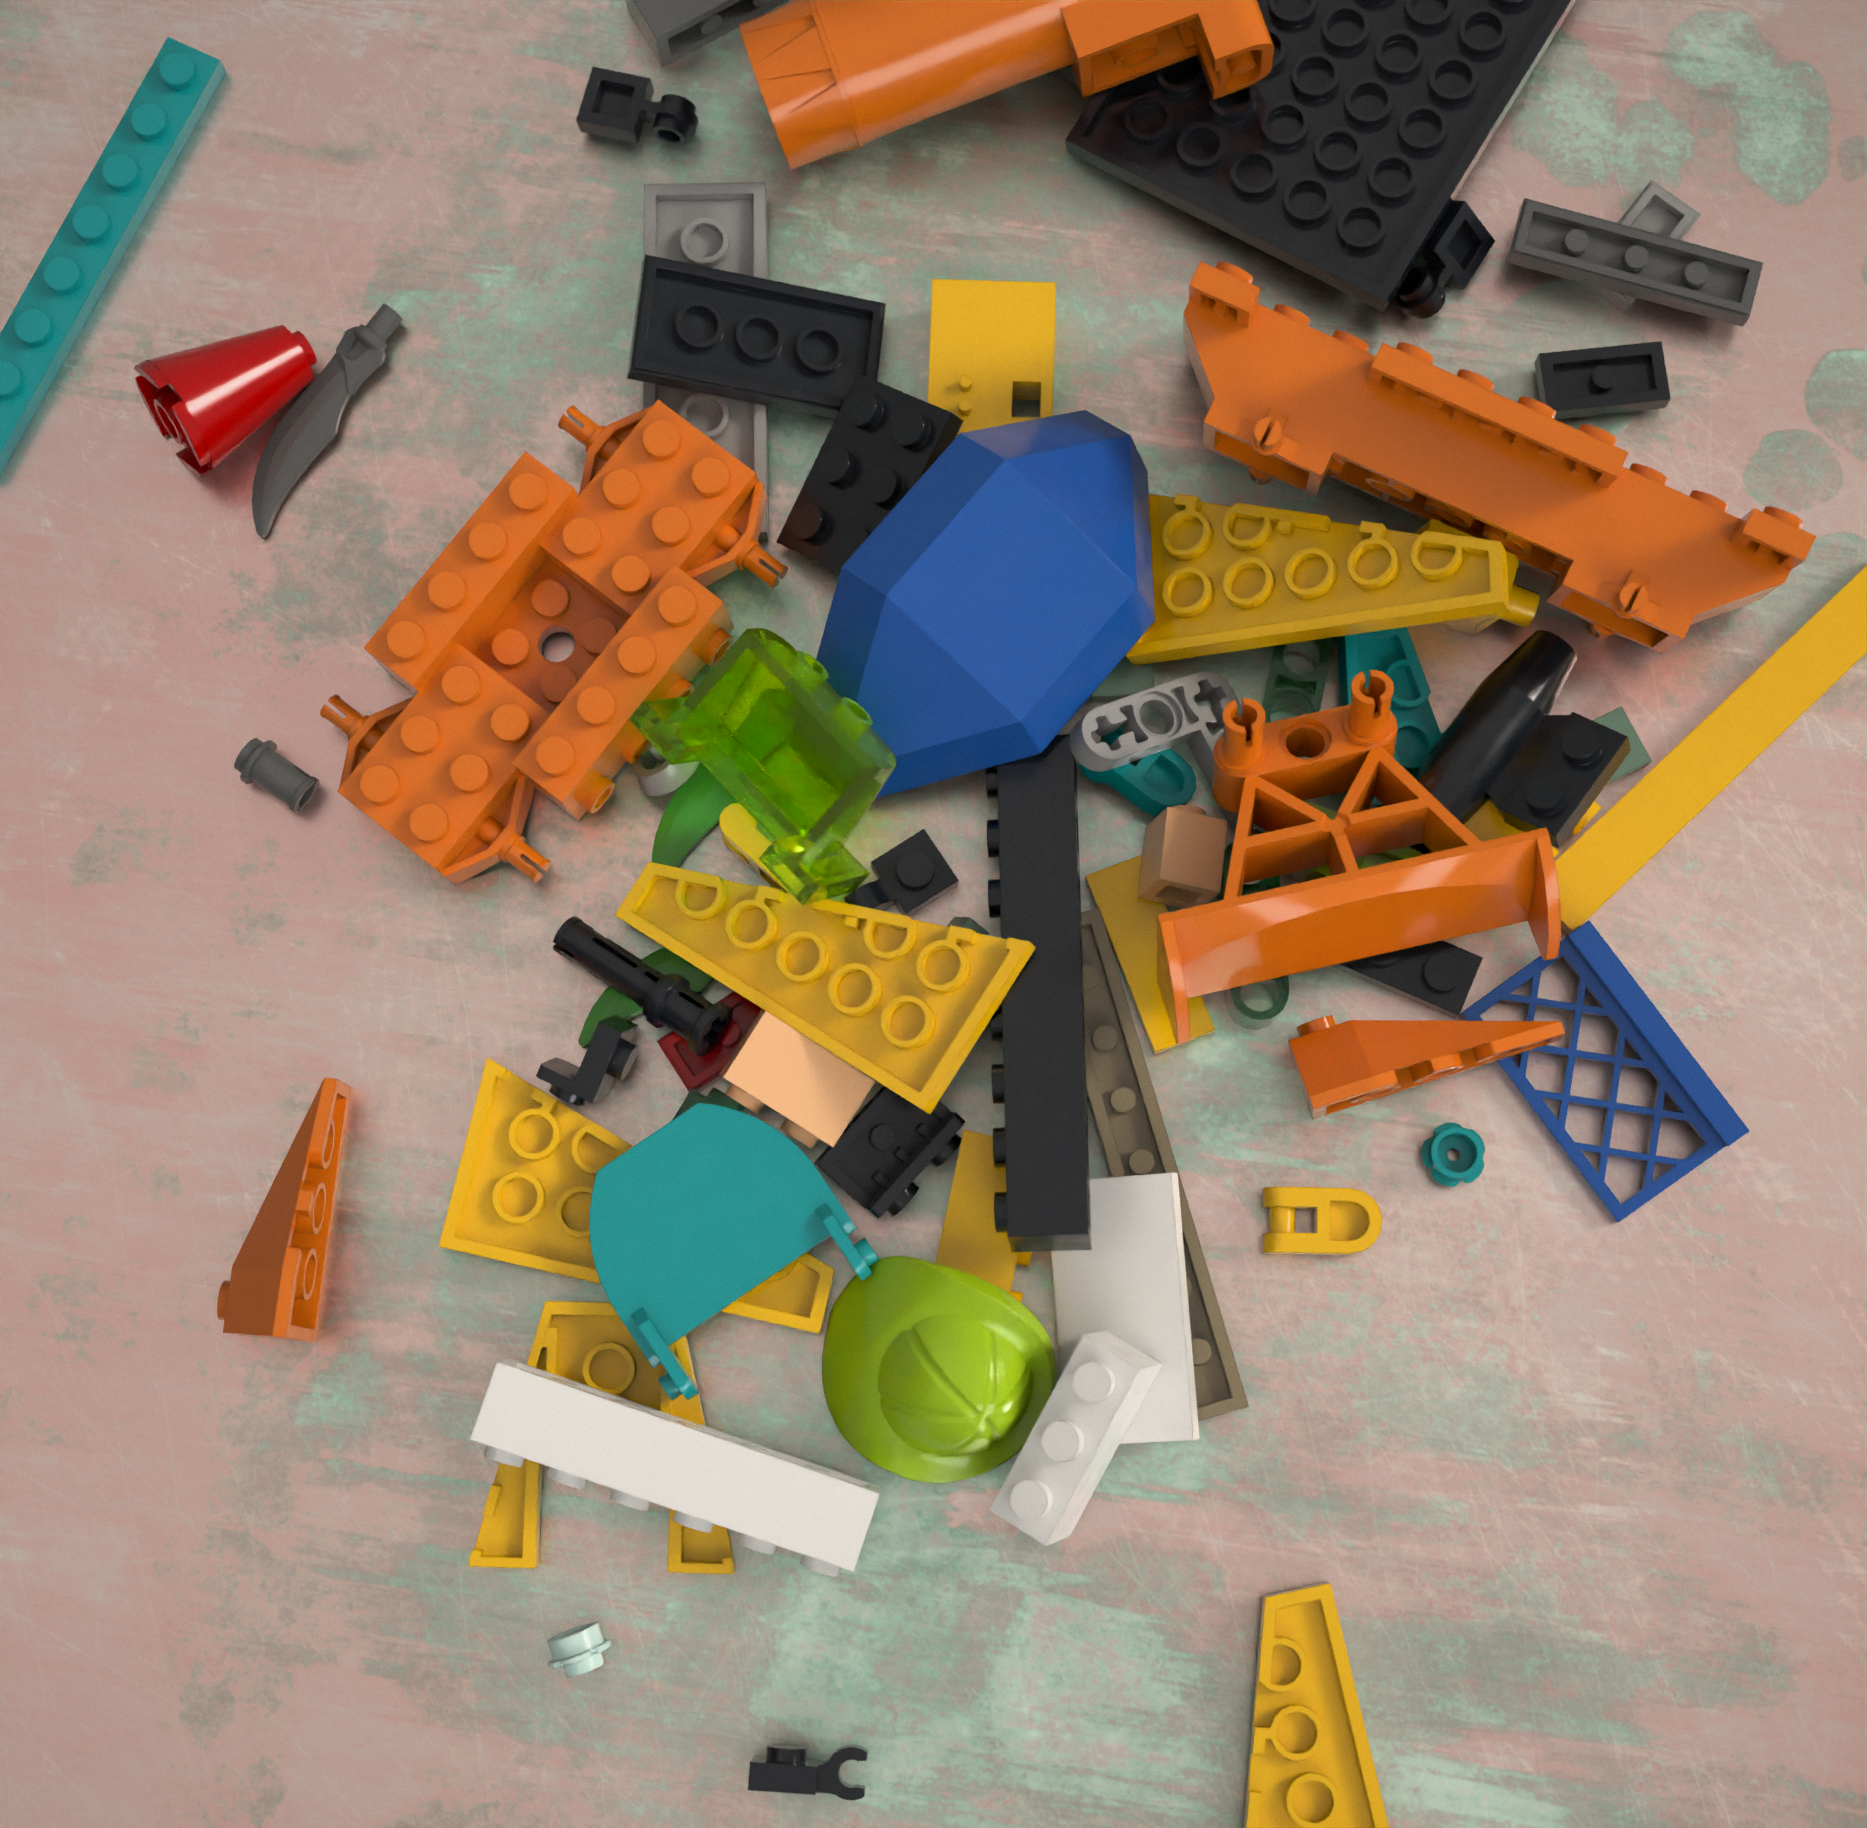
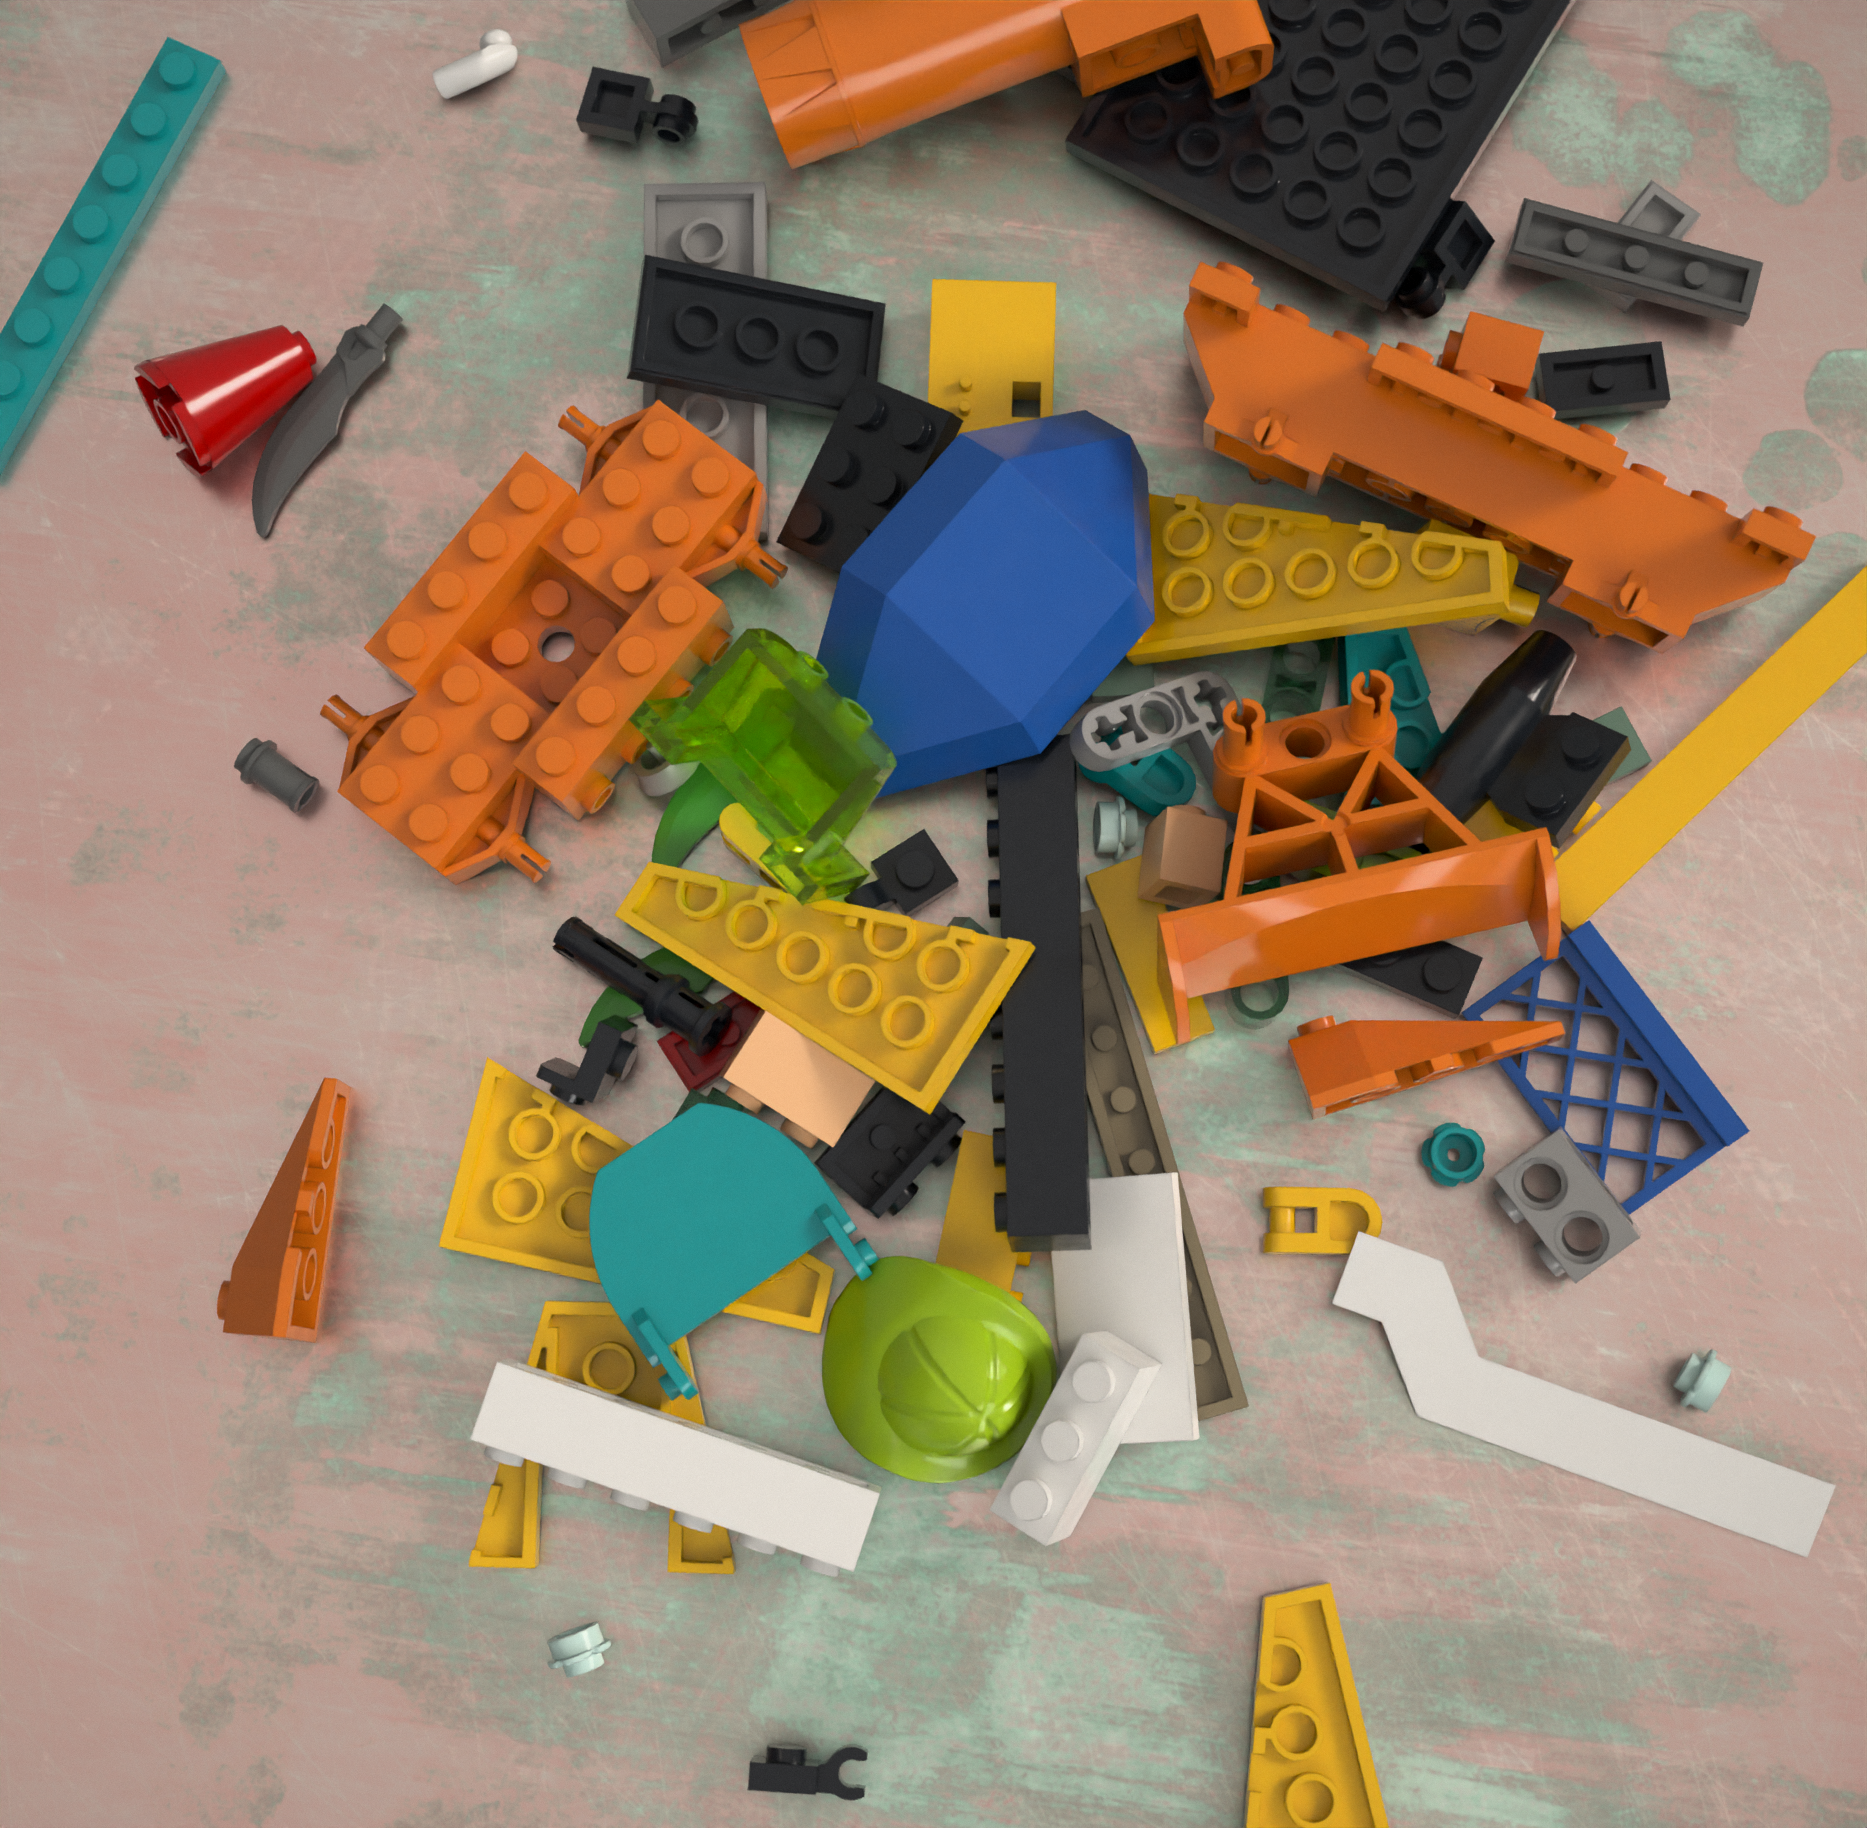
none -> white arm [433,29,518,99]
none -> light aqua plate [1093,796,1138,859]
none -> white sticker [1332,1231,1836,1558]
none -> orange brick [1436,311,1544,402]
none -> light grey brick [1493,1126,1641,1284]
none -> light aqua plate [1673,1349,1732,1413]

